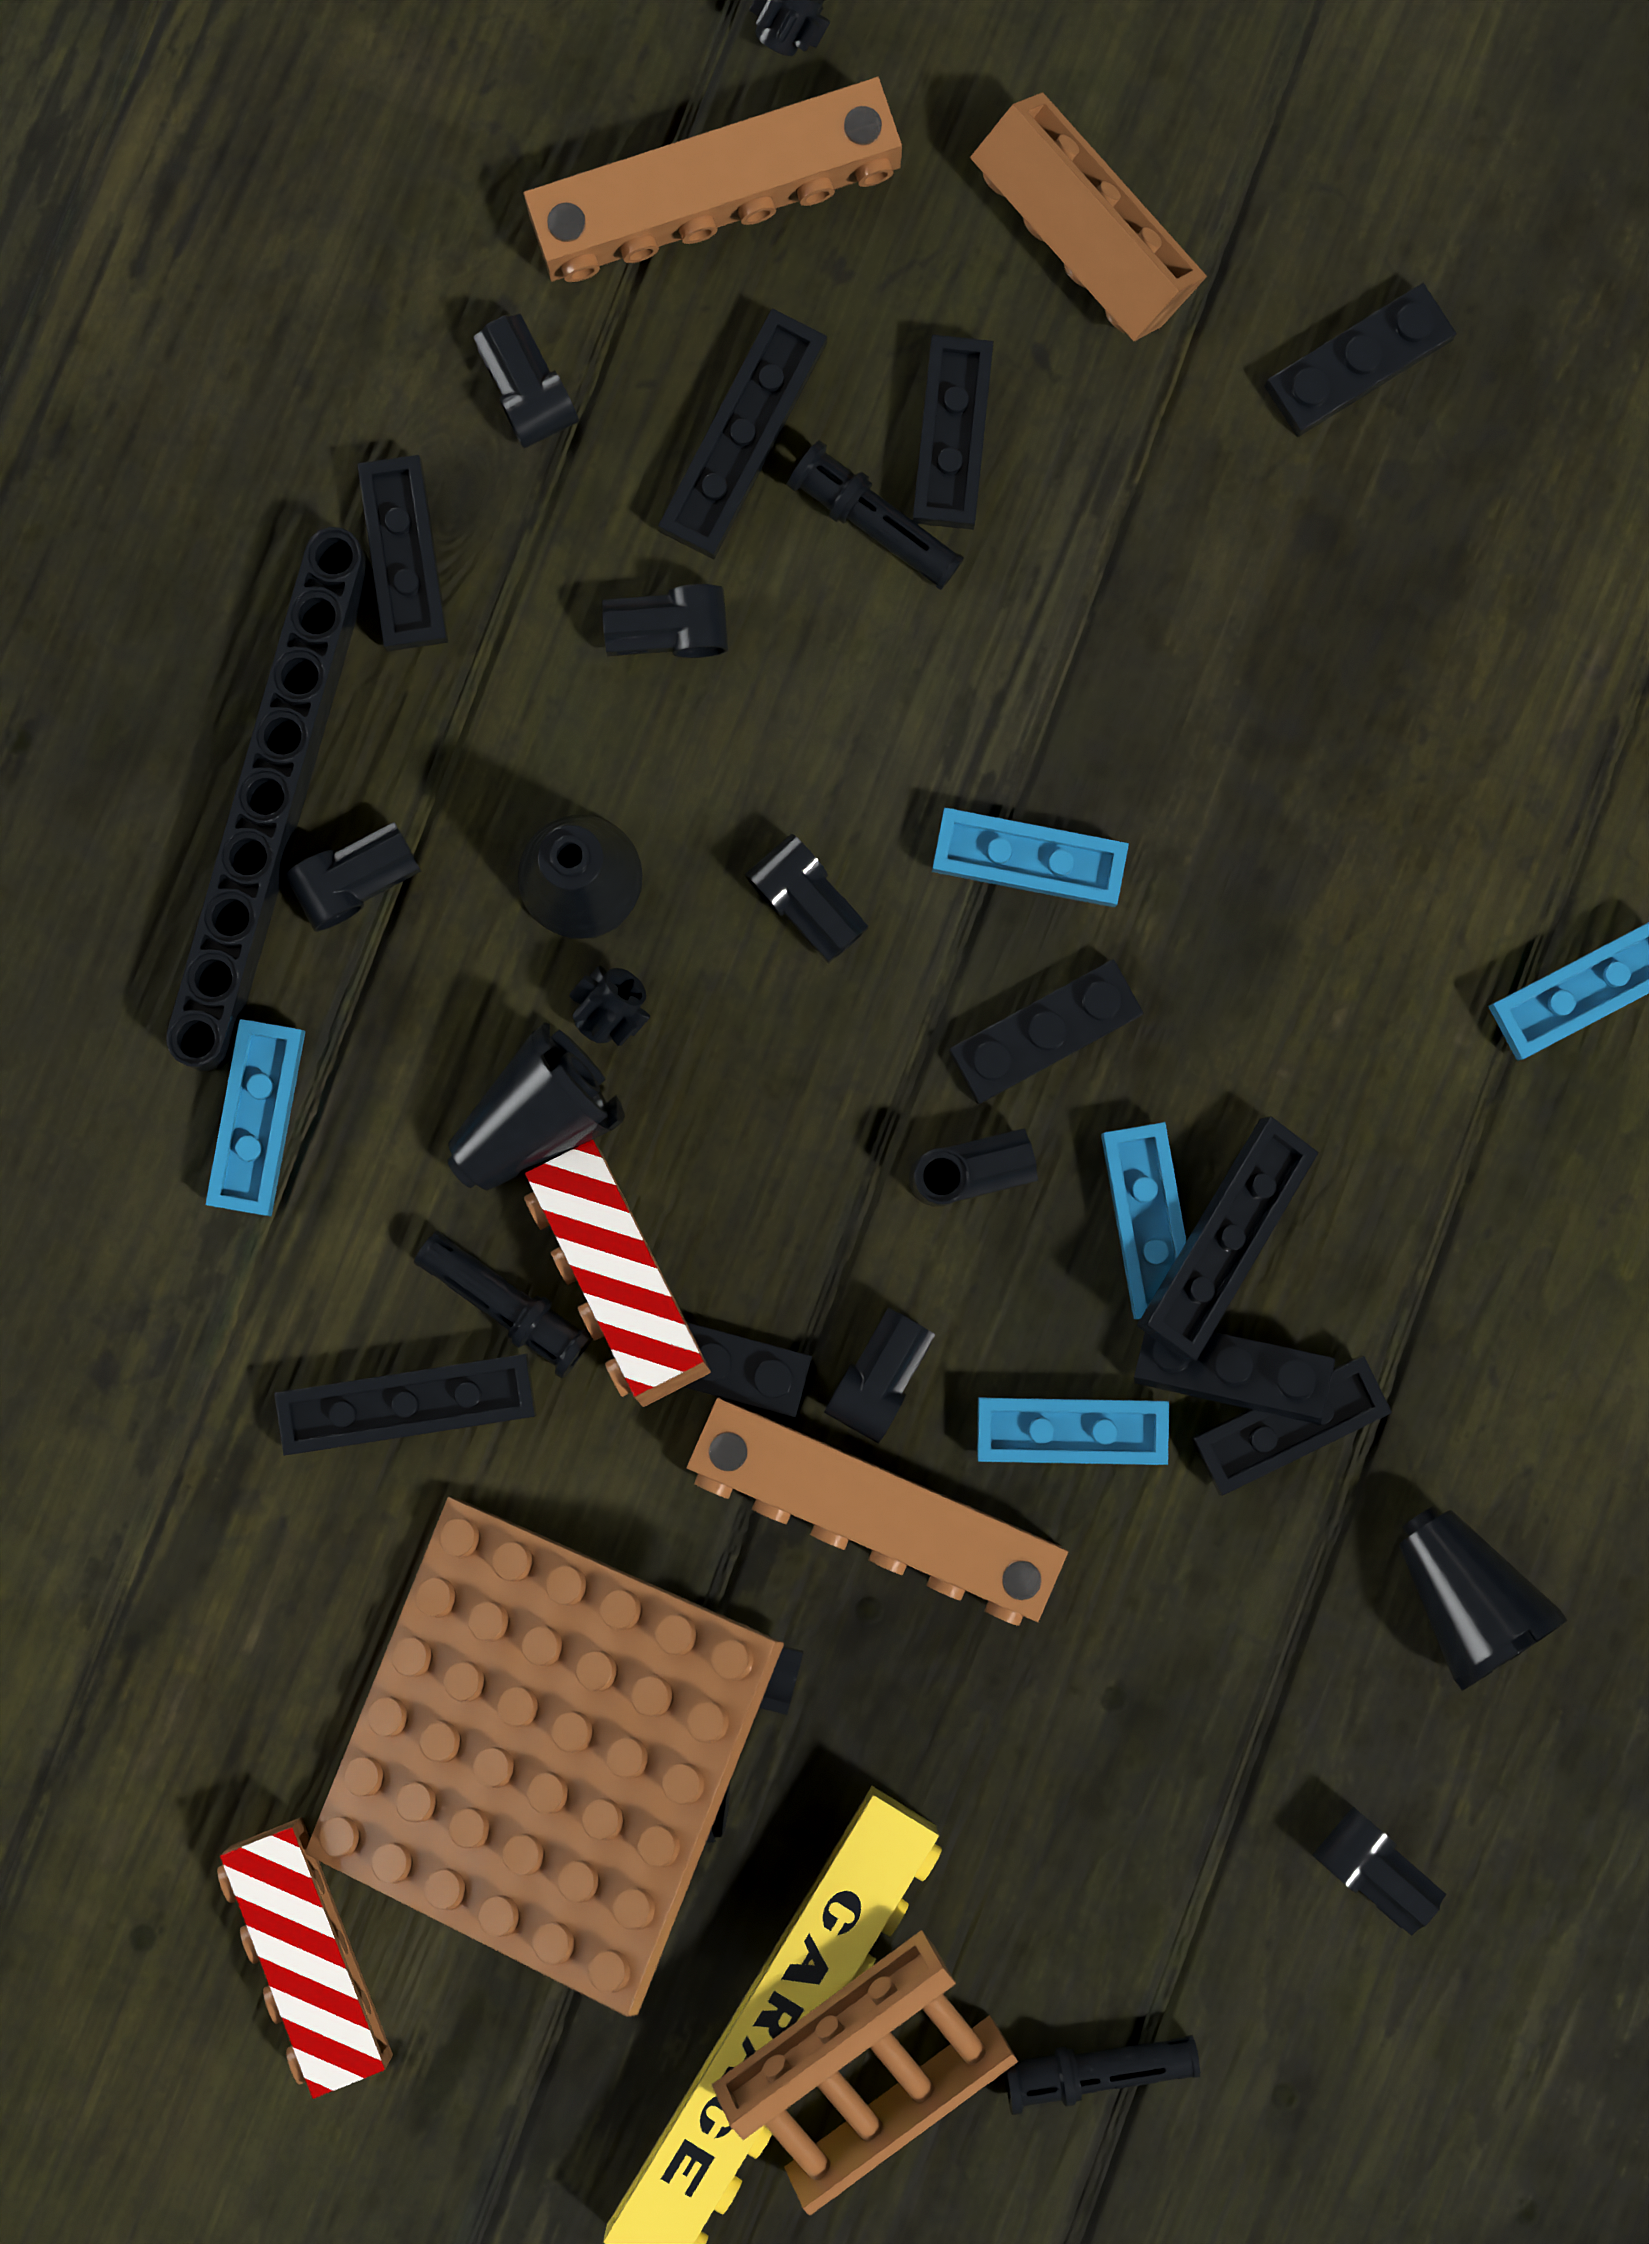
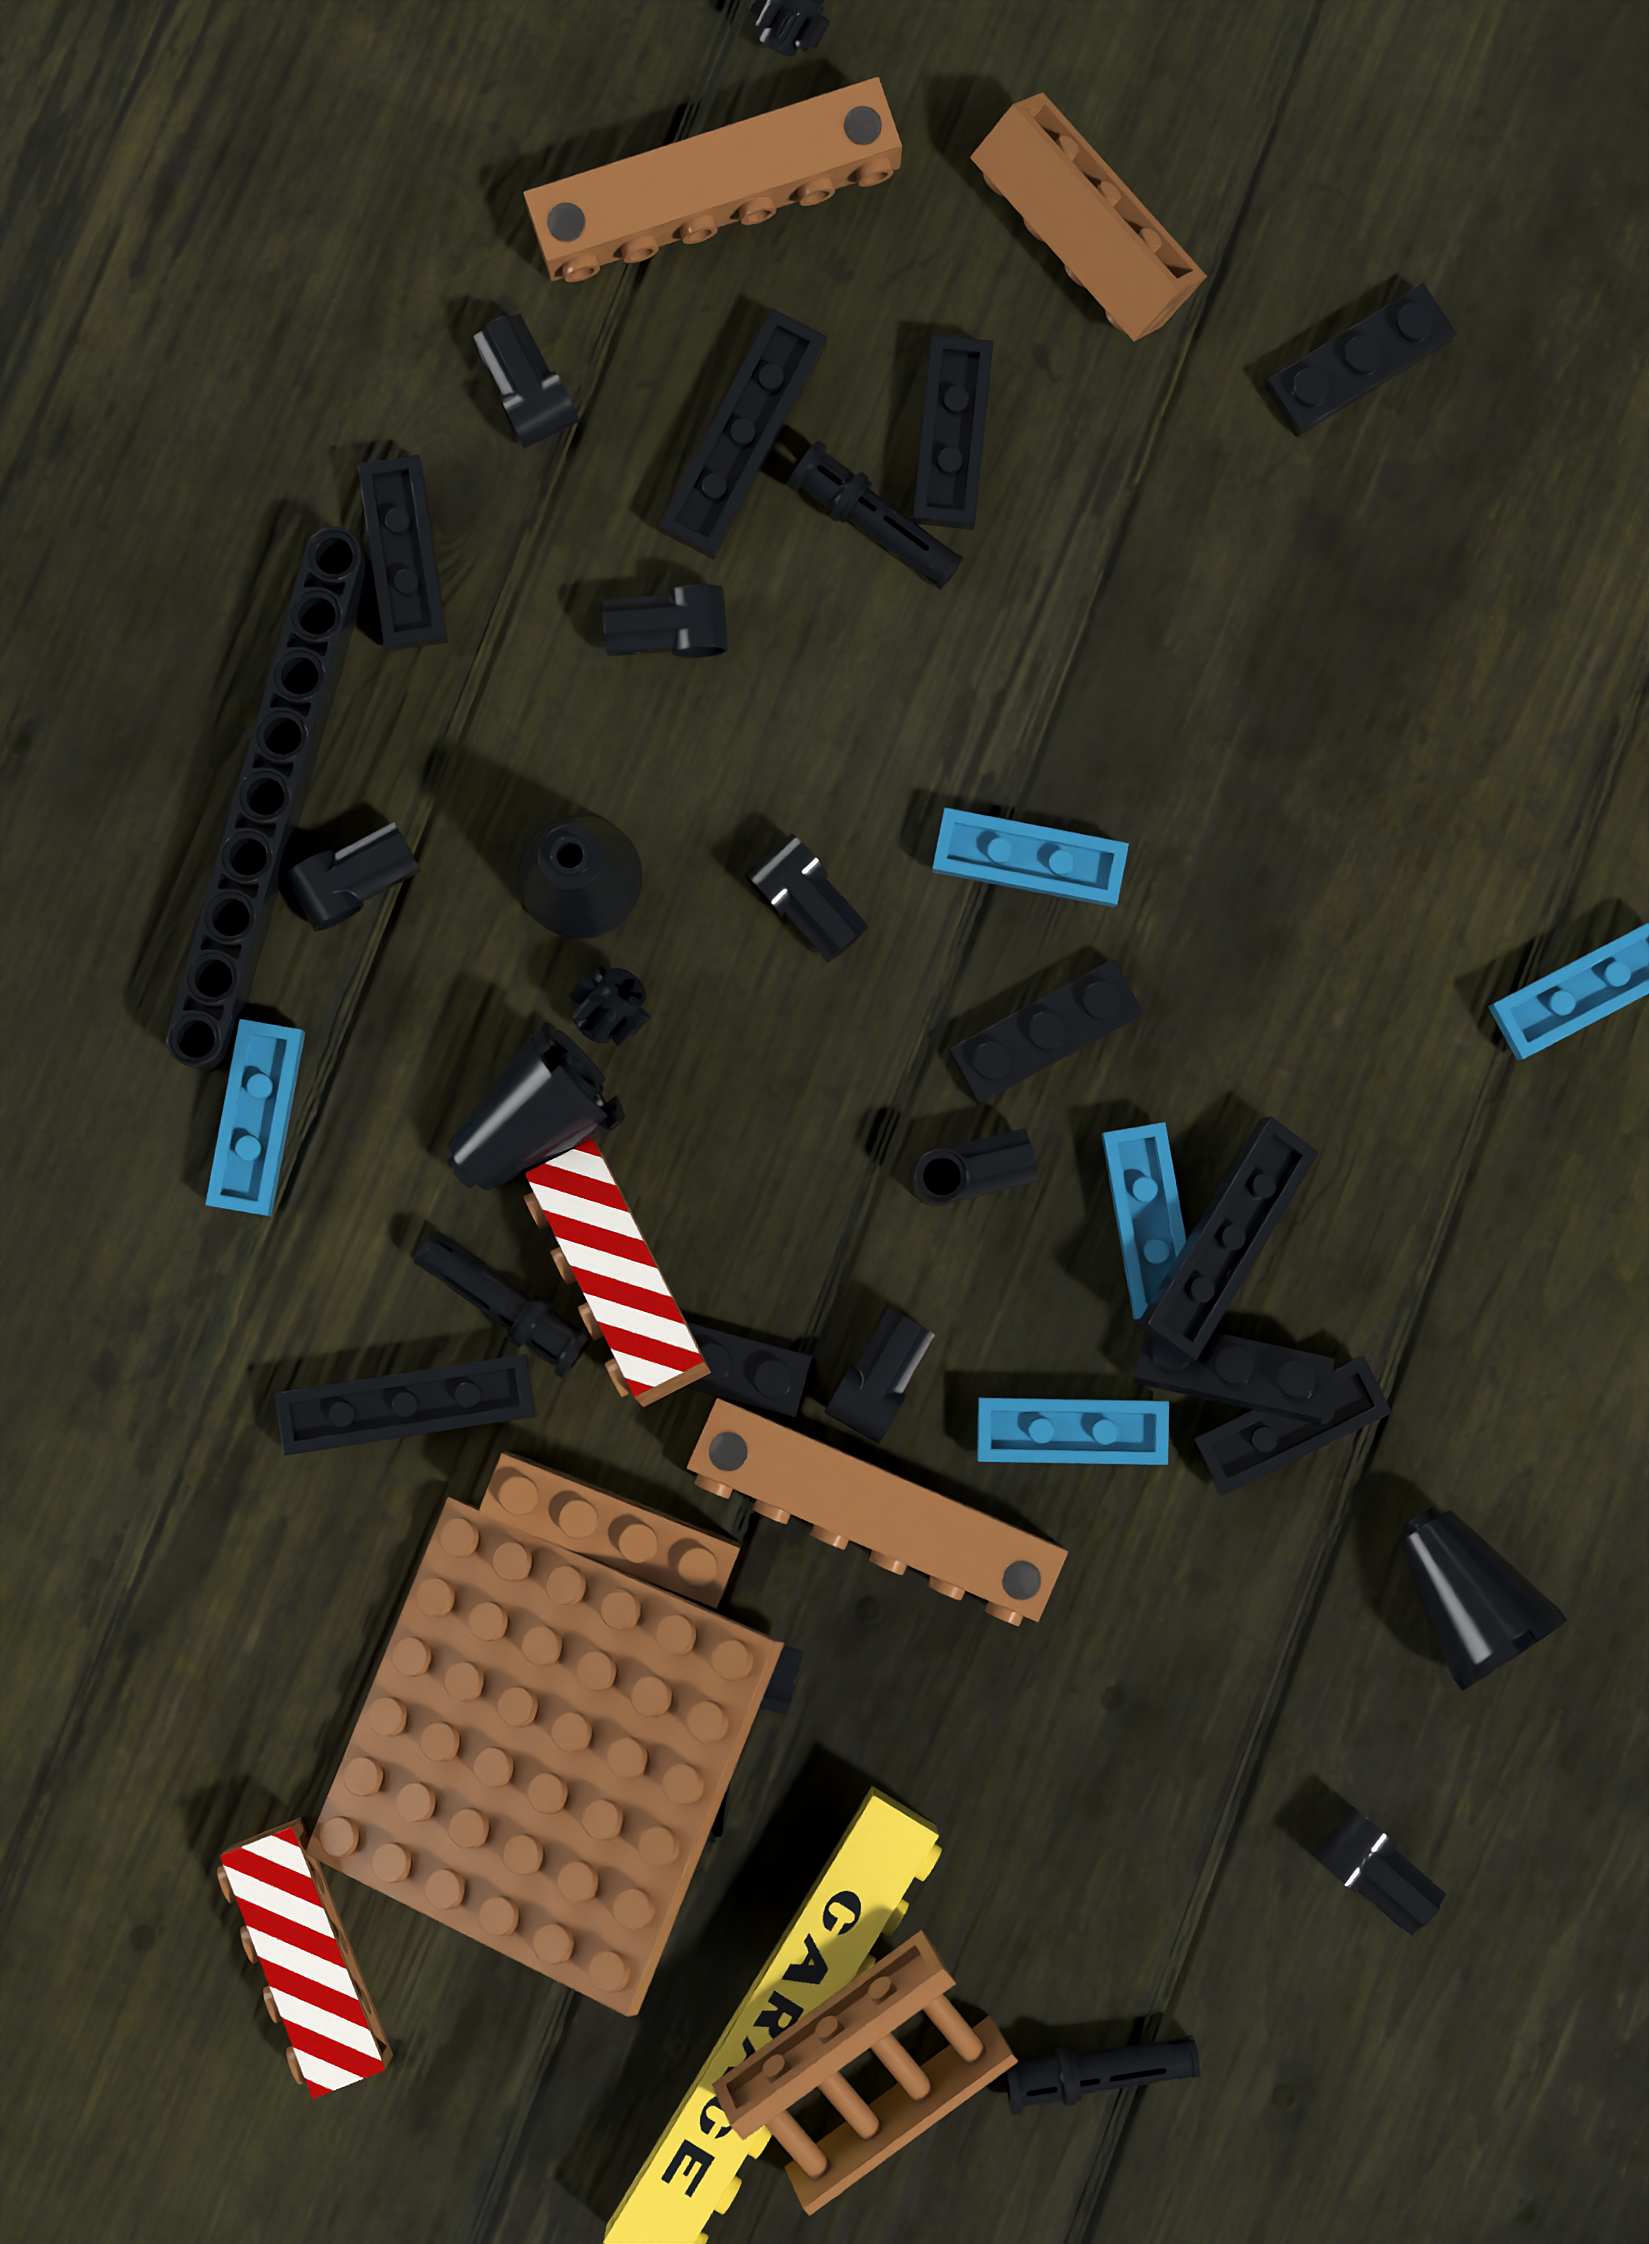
none -> medium nougat brick [478,1450,741,1608]

